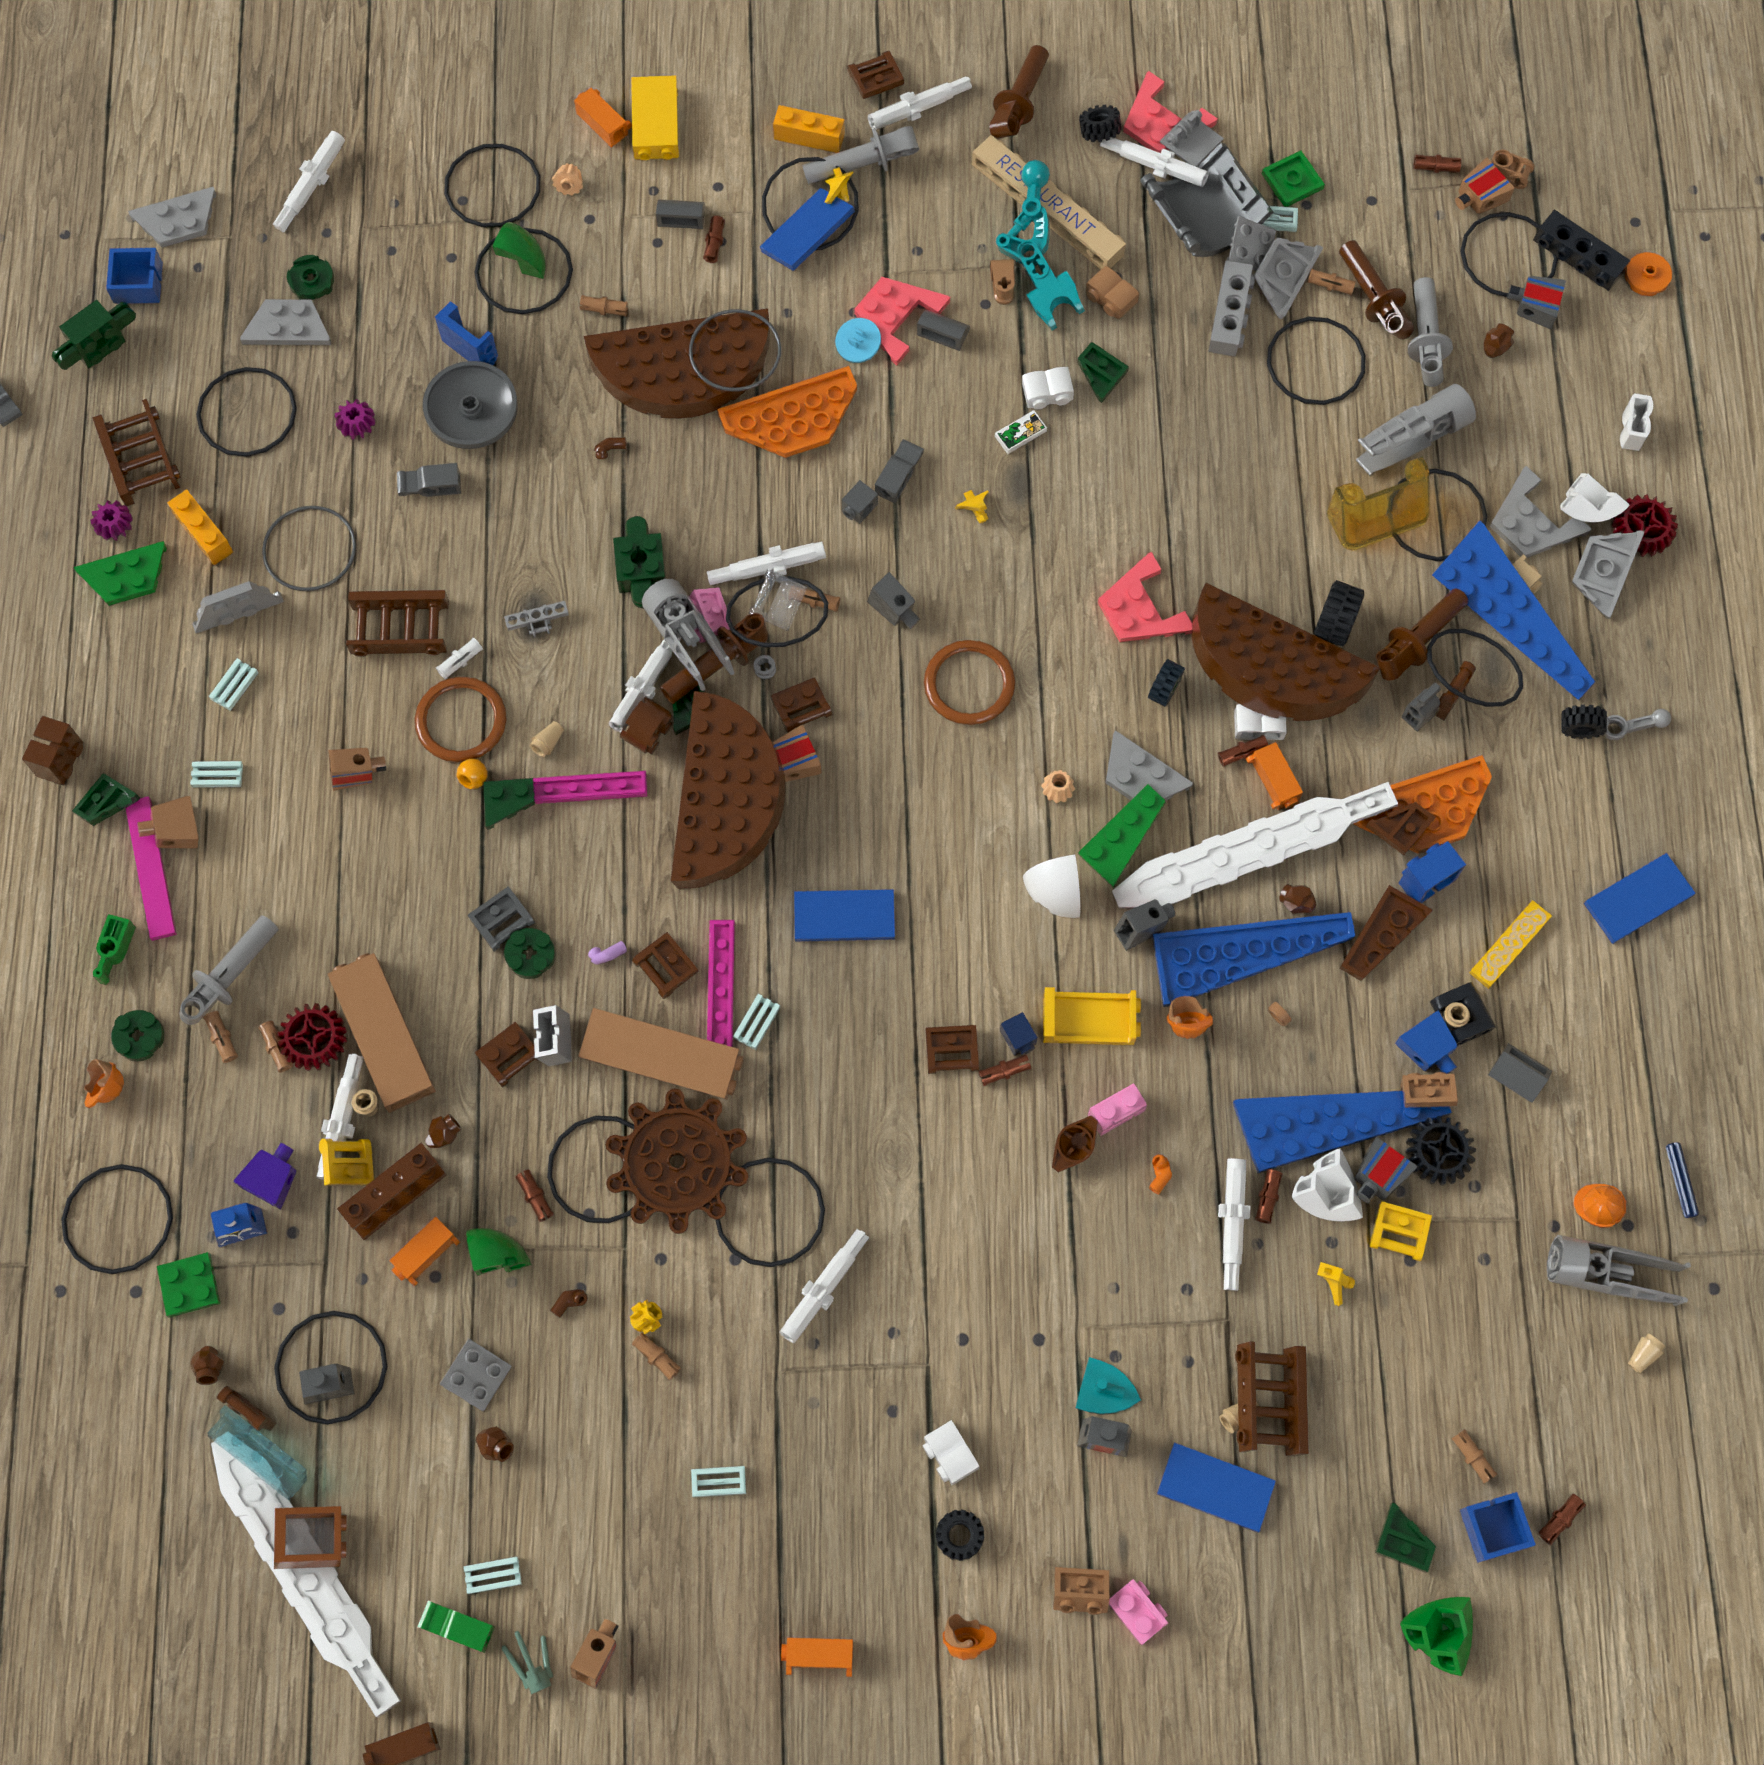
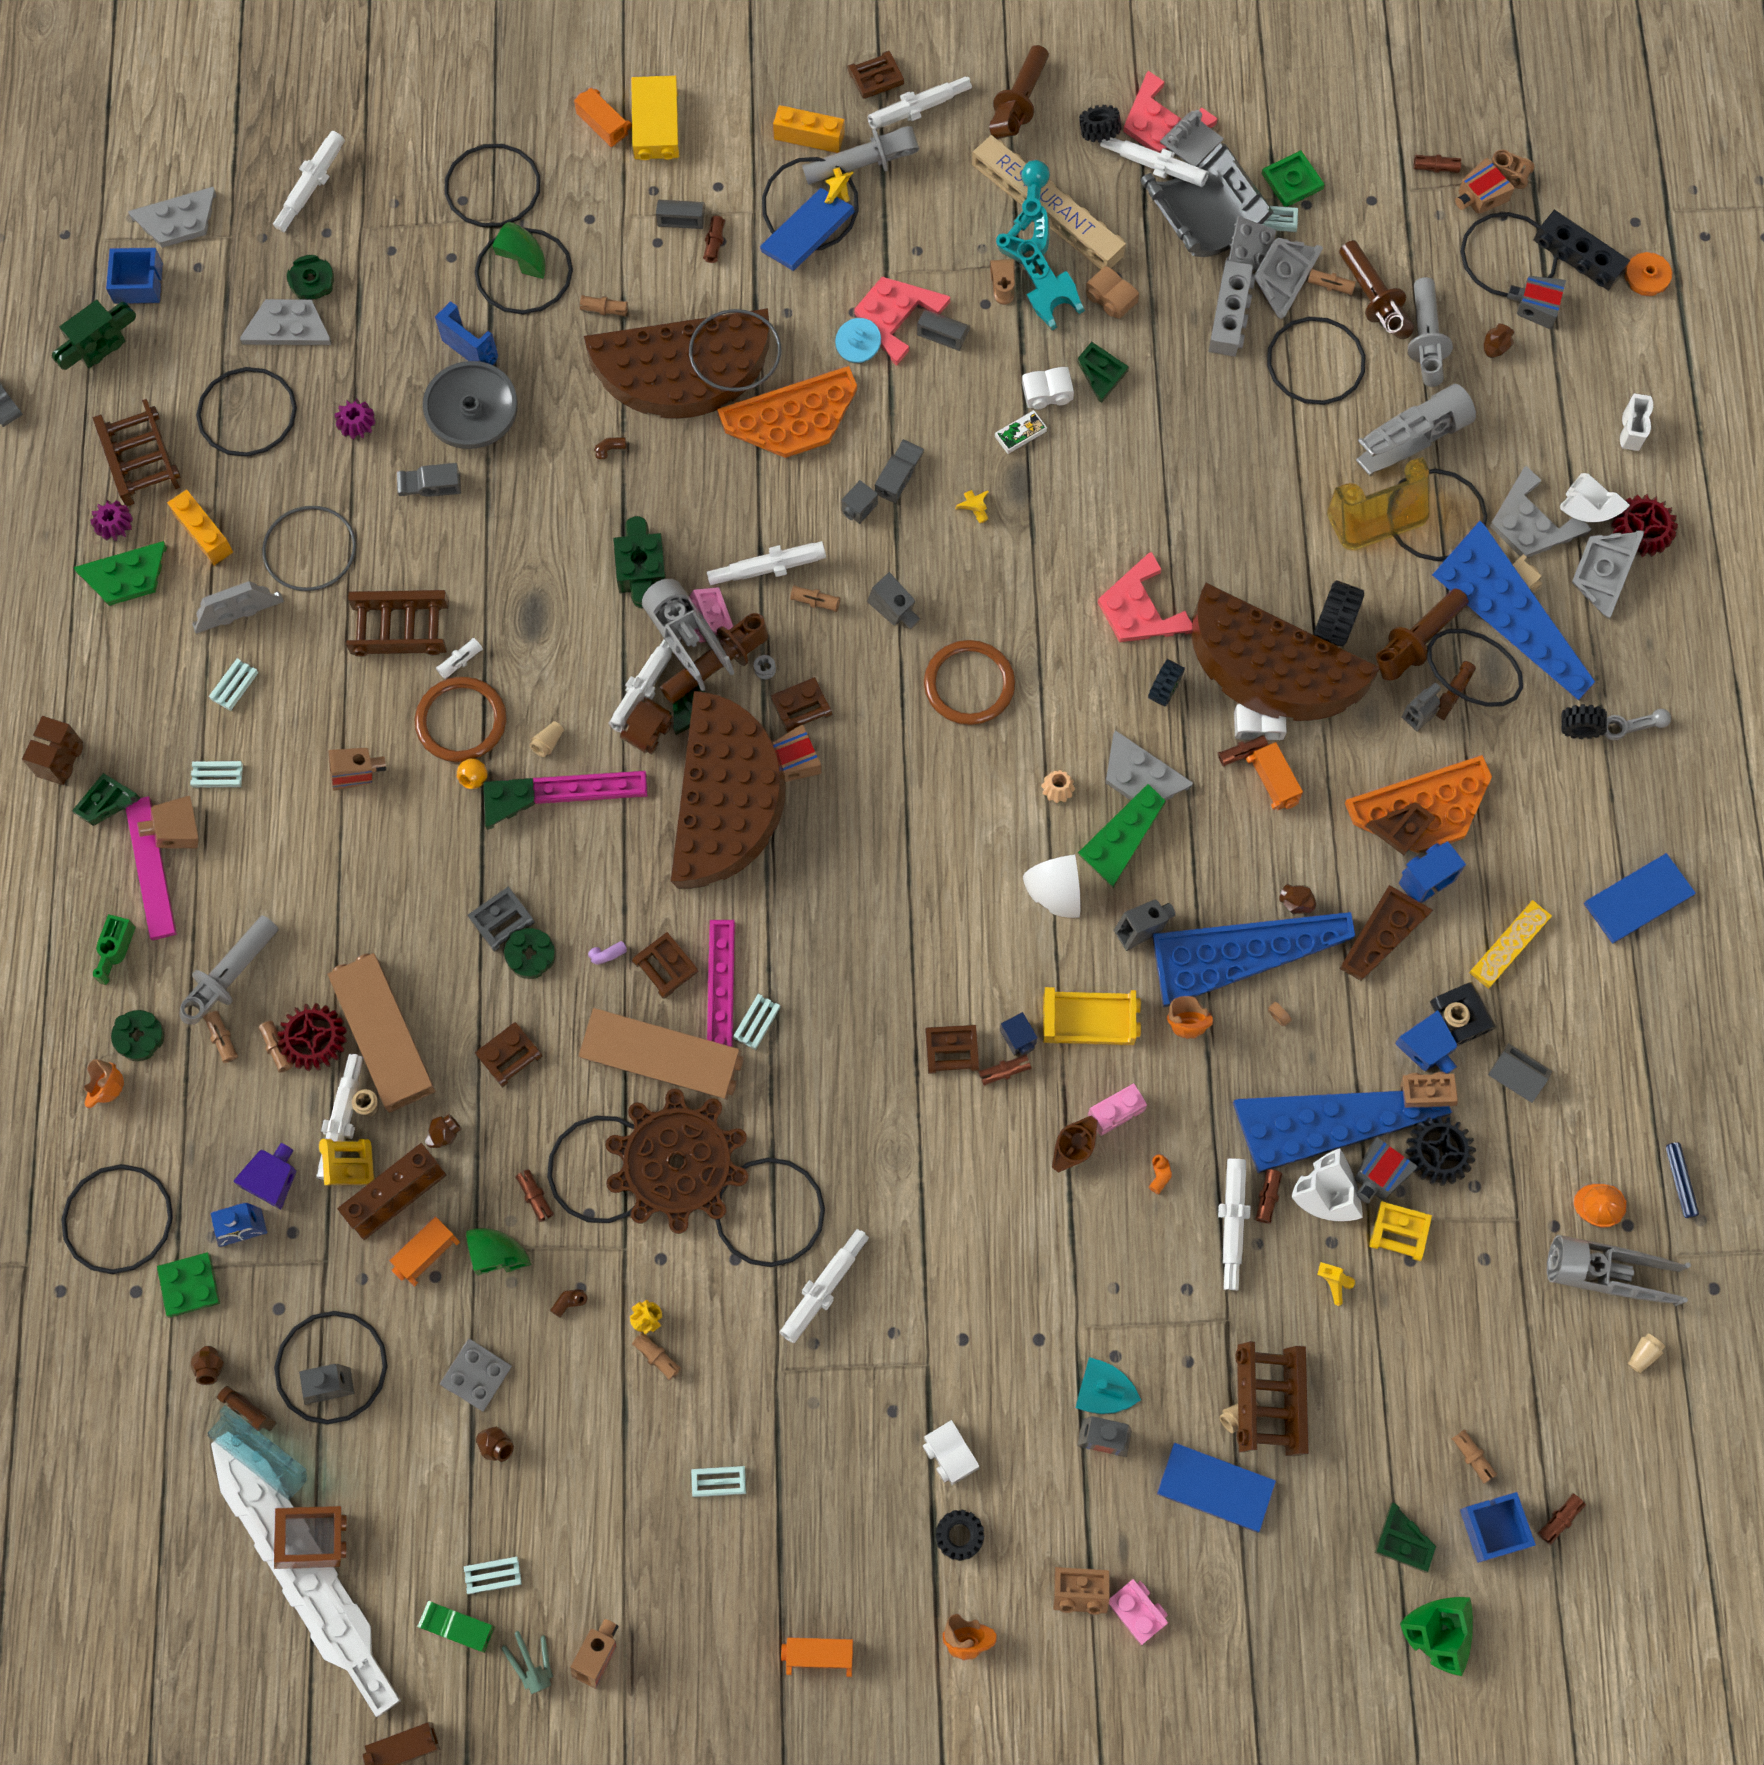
light grey piece [504,601,569,638] -> none
light grey brick [533,1005,572,1066] -> none
light nougat piece [552,163,583,196] -> none
black piece [726,576,829,648] -> none
clear plate [748,569,807,631] -> none
blue tile [794,889,895,942] -> none
white plate [1112,782,1398,908] -> none

